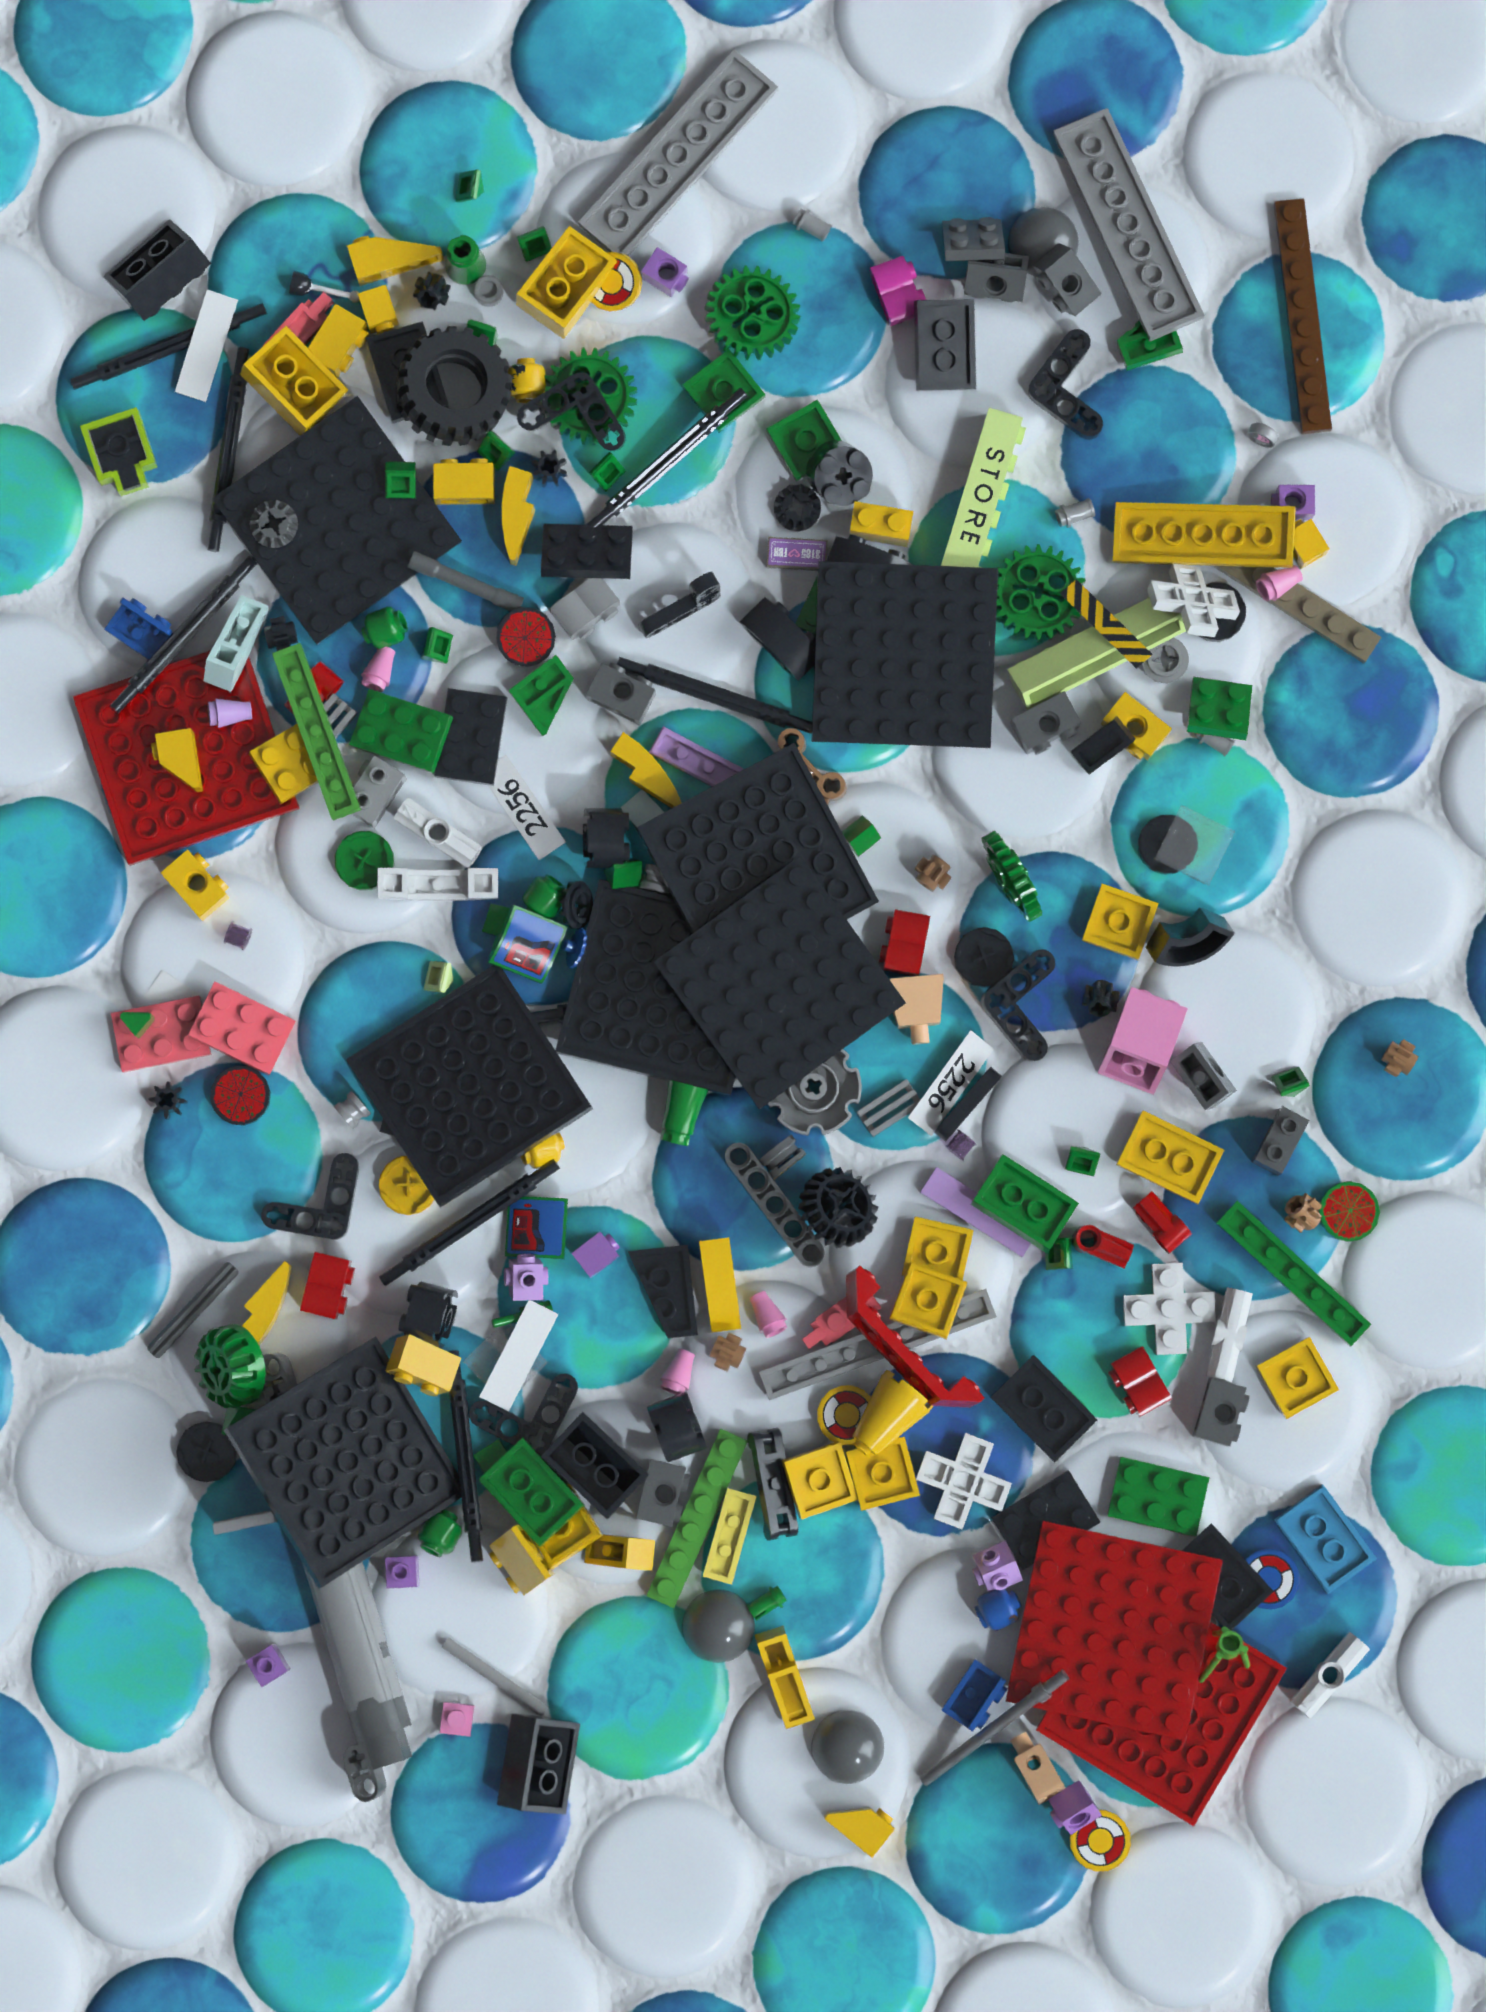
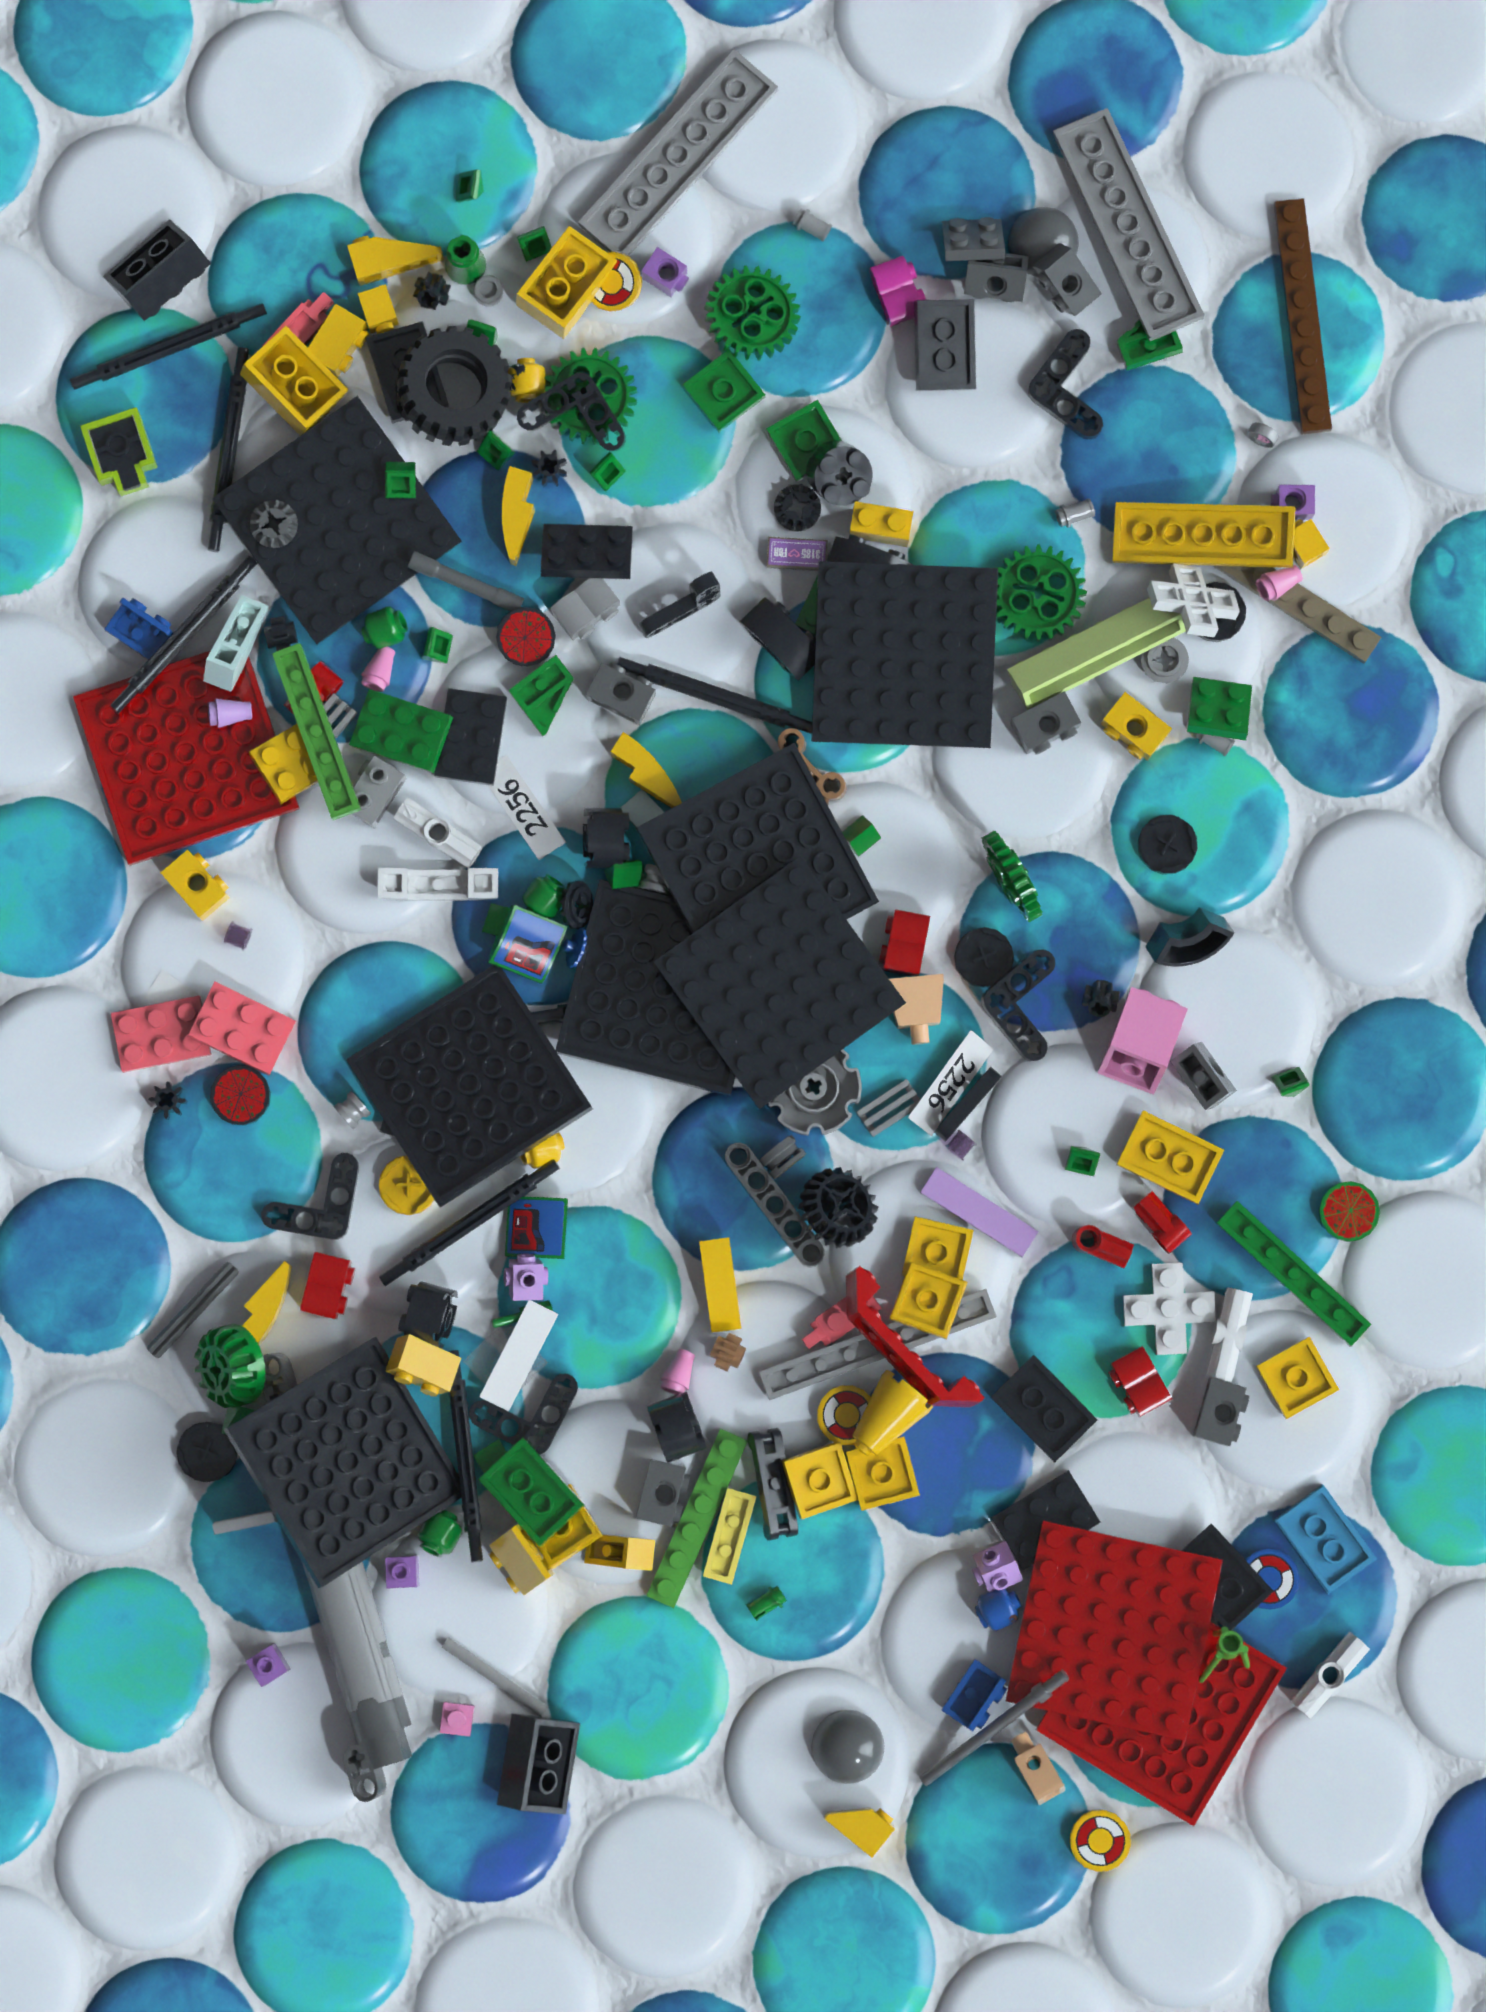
green slope [120,1012,155,1039] -> none
yellow slope [151,728,203,792] -> none
white sticker [175,290,238,402] -> none
hinge [289,271,360,303] -> none
green tile [335,831,394,891] -> none
yellowish green slope [424,961,453,993] -> none
yellow brick [433,458,495,505] -> none
black slope [541,1412,649,1519] -> none
medium lavender brick [571,1232,620,1278] -> none
black axle [585,387,748,527] -> none
black wing [628,1245,698,1339] -> none
lavender tile [649,726,744,787] -> none
green plant [660,1080,708,1146] -> none
dark grey piece [682,1589,755,1663] -> none
bright pink cone [750,1291,787,1338] -> none
yellow slope [755,1626,815,1729] -> none
medium nougat gear [914,855,951,892] -> none
white plate [916,1433,1012,1529] -> none
yellowish green brick [941,408,1026,568] -> none
green plate [970,1154,1079,1253] -> none
green slope [1045,1238,1073,1270] -> none
medium lavender brick [1048,1780,1102,1835] -> none
sticker [1060,579,1153,669] -> none
black tile [1071,716,1135,775] -> none
yellow plate [1082,884,1159,961] -> none
green plate [1107,1457,1210,1537] -> none
clear tile [1155,805,1235,886] -> none
dark grey brick [1251,1106,1310,1176] -> none
medium nougat gear [1284,1193,1322,1233] -> none
medium nougat gear [1381,1039,1419,1077] -> none

